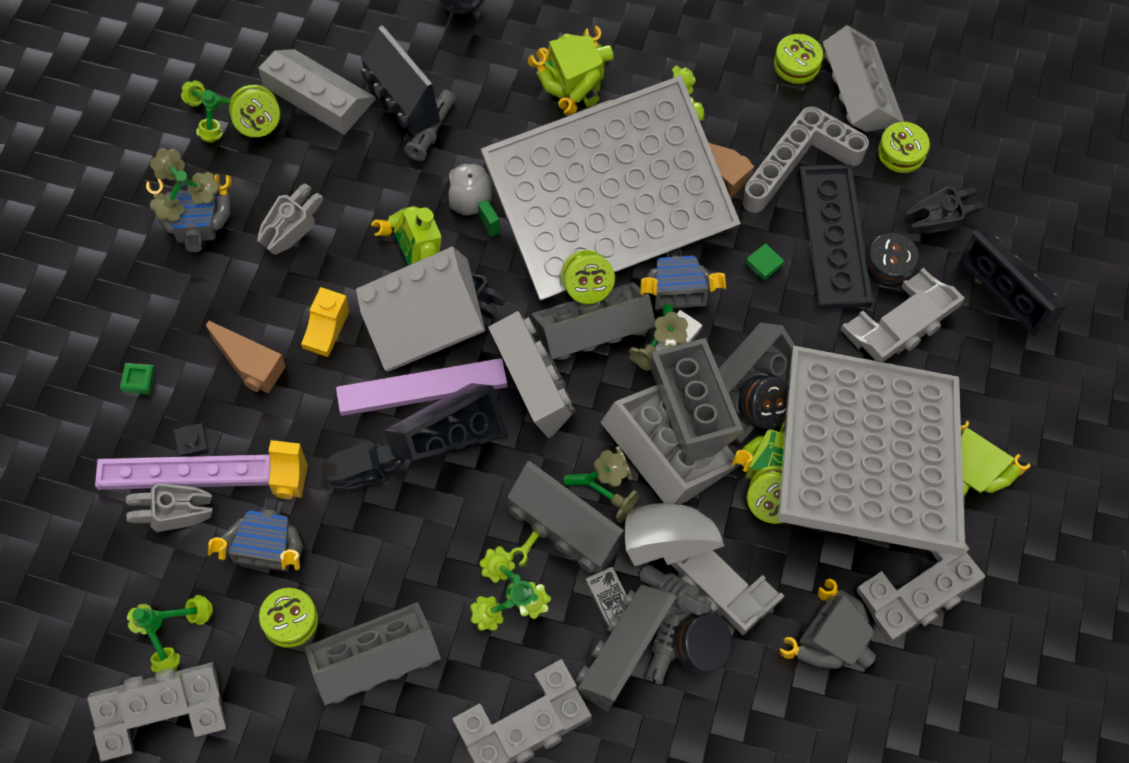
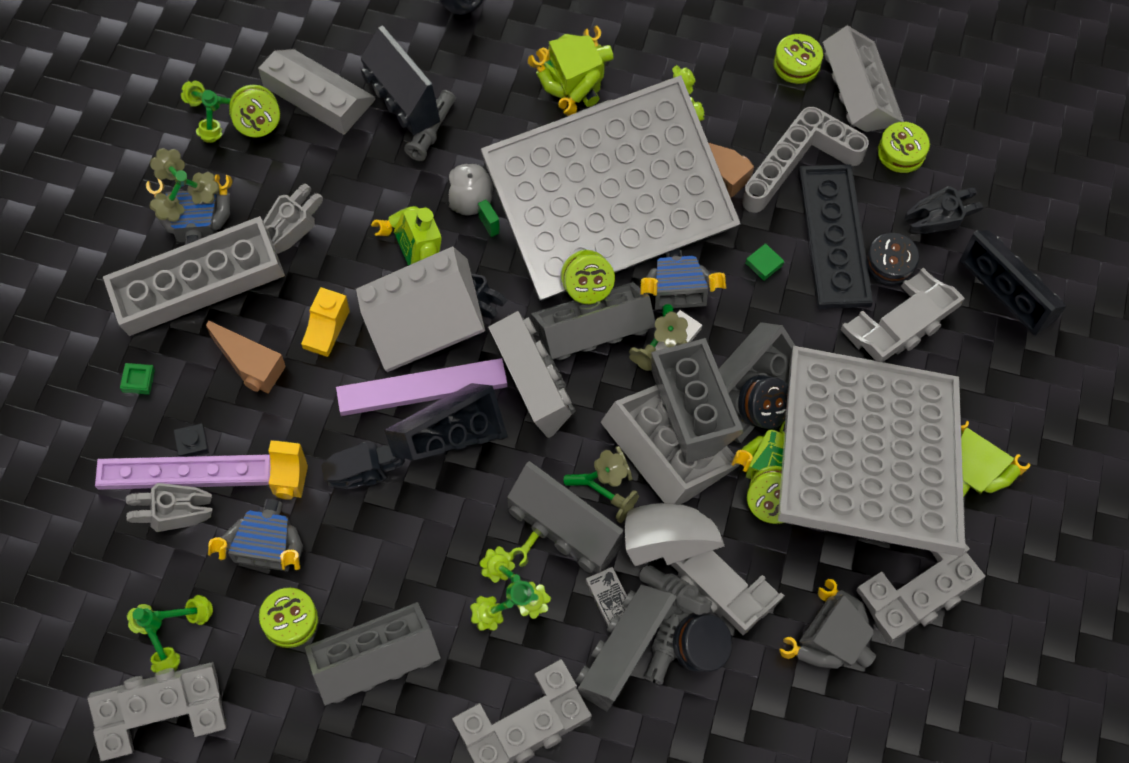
none -> light grey brick [103,216,285,336]

